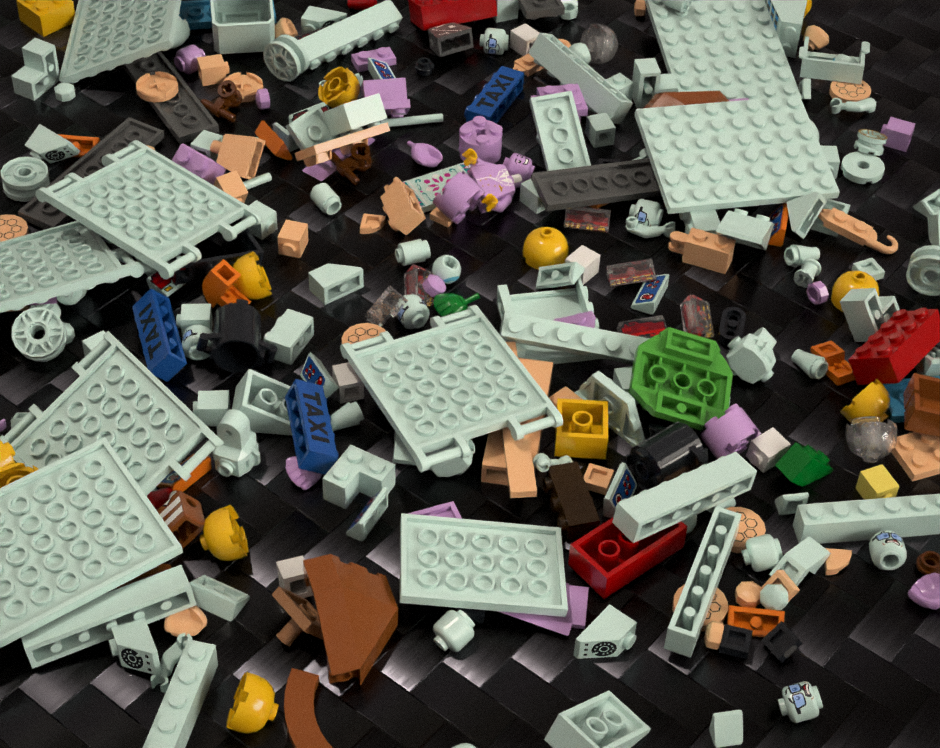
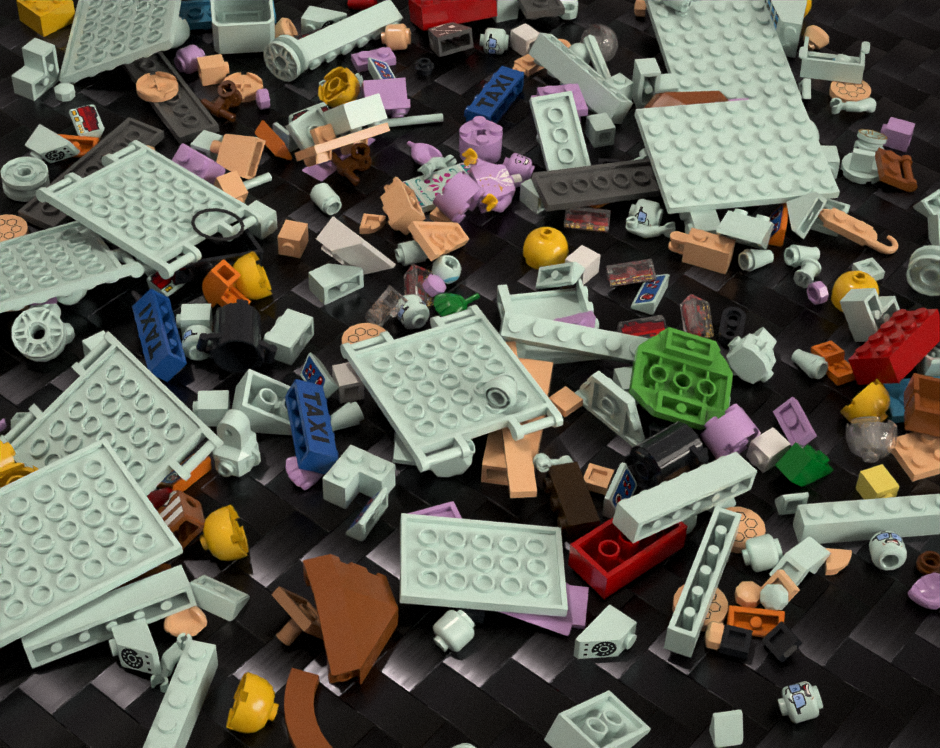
white brick [276,555,314,598] -> none
yellow brick [554,398,608,459] -> none
none -> slope [69,105,104,139]
none -> black piece [191,208,245,241]
none -> light nougat plate [310,124,336,145]
none -> white slope [316,217,396,275]
none -> light nougat head [381,24,411,51]
none -> light nougat wing [407,221,469,261]
none -> light aqua arm [418,155,457,180]
none -> light aqua cone [483,375,517,409]
none -> light aqua axle [583,35,611,79]
none -> light aqua cone [738,249,774,272]
none -> lavender plate [773,397,817,447]
none -> light aqua tile [849,148,875,174]
none -> dark orange plate [875,148,918,192]

